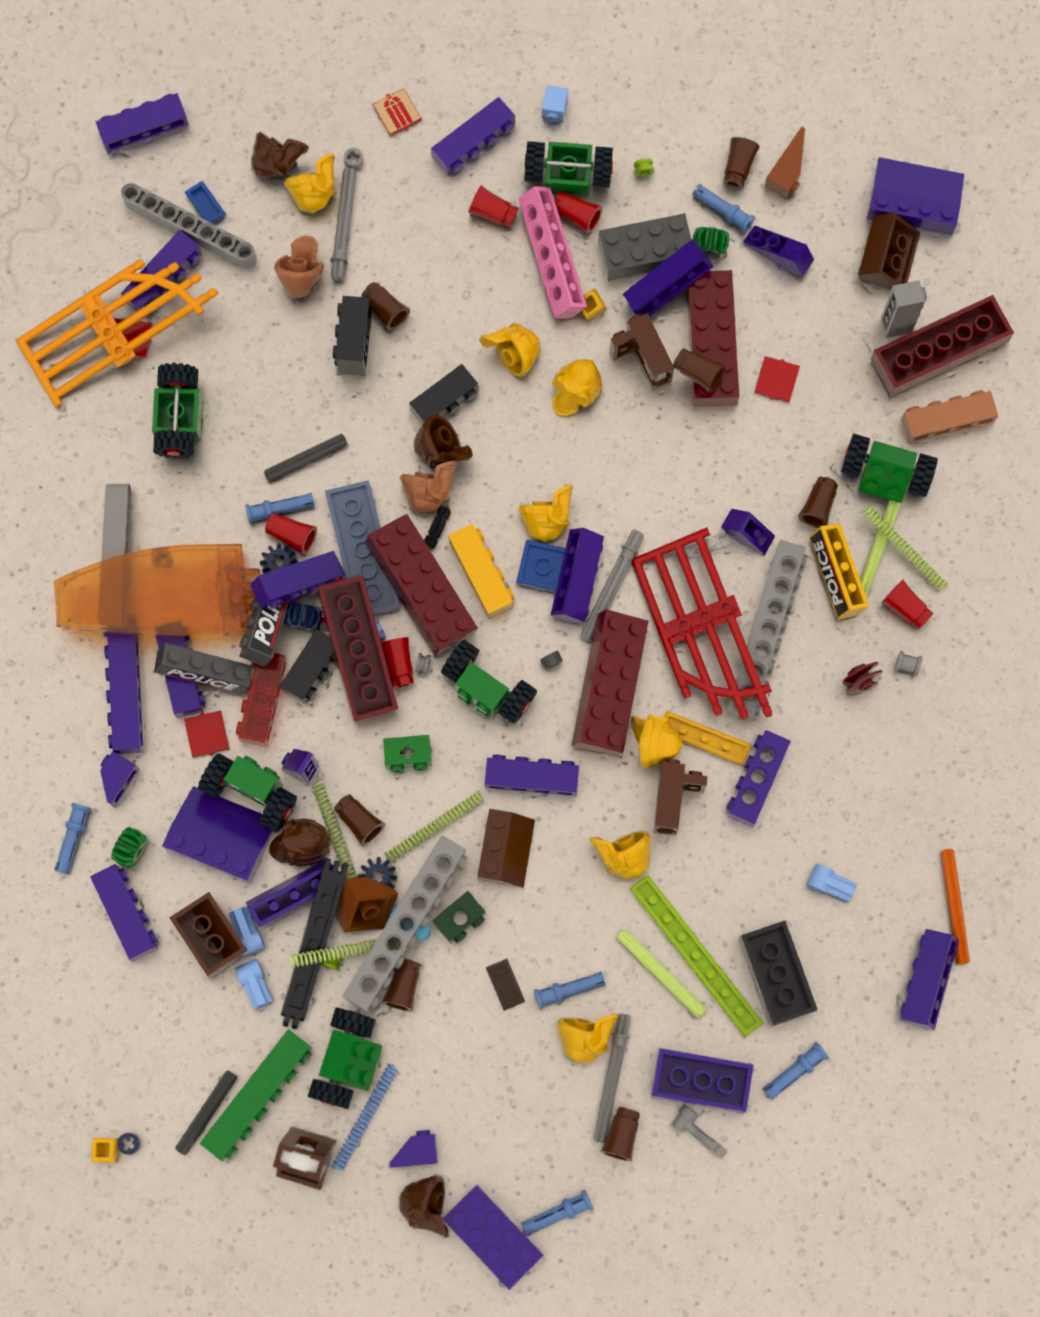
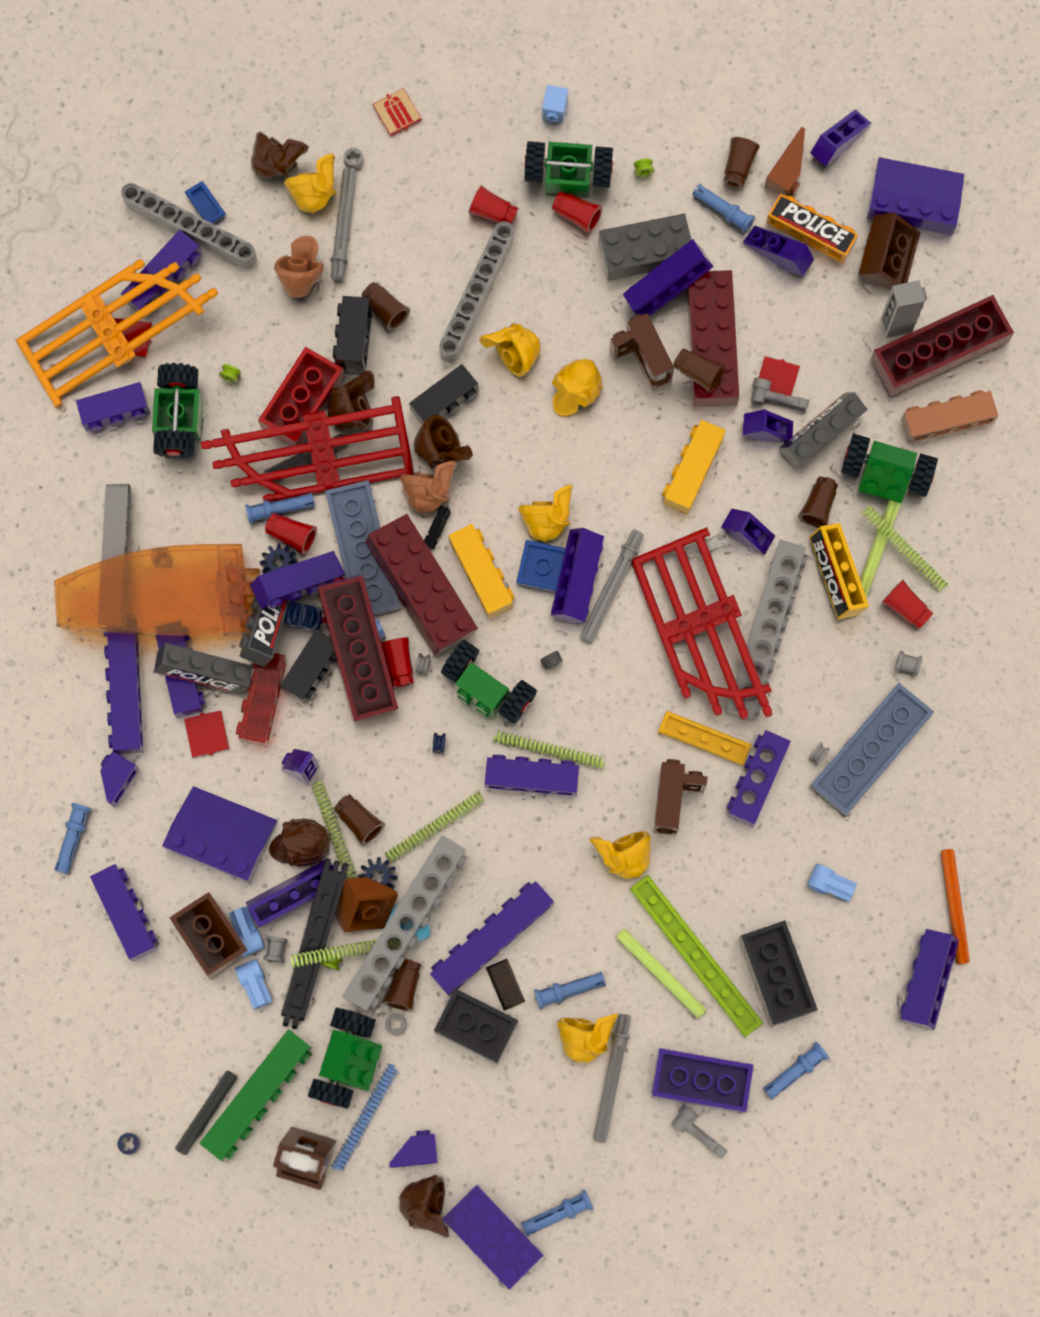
yellow brick [91,1138,118,1163] -> none
dark purple brick [95,93,189,153] -> none
green gear [111,827,147,868] -> none
brick [198,753,297,832] -> none
green brick [383,735,432,773] -> none
dark purple brick [431,97,516,176] -> none
dark green brick [432,891,486,944] -> none
reddish brown slope [477,808,535,888] -> none
bright pink brick [518,186,587,319] -> none
dark red brick [571,609,649,756] -> none
yellow brick [582,289,607,320] -> none
reddish brown plant [600,1107,640,1162] -> none
yellow head [631,714,683,769] -> none
green gear [693,227,730,255] -> none
dark red piece [842,661,883,694] -> none
none -> dark purple brick [76,382,150,432]
none -> red piece [201,396,415,502]
none -> lime bush [219,364,241,383]
none -> red brick [258,347,345,446]
none -> light grey bush [263,936,288,963]
none -> reddish brown head [327,371,375,431]
none -> light grey bush [385,1013,407,1034]
none -> dark purple brick [430,881,554,997]
none -> dark blue bush [432,732,446,754]
none -> black brick [434,988,519,1065]
none -> light grey beam [439,221,514,363]
none -> yellowish green piece [493,730,605,770]
none -> yellow brick [662,419,726,515]
none -> dark purple slope [743,409,793,443]
none -> light grey brick [751,378,809,410]
none -> brick [766,194,858,264]
none -> dark grey brick [779,392,868,466]
none -> light grey bush [808,742,830,765]
none -> dark purple slope [810,109,871,167]
none -> sand blue plate [810,683,934,816]

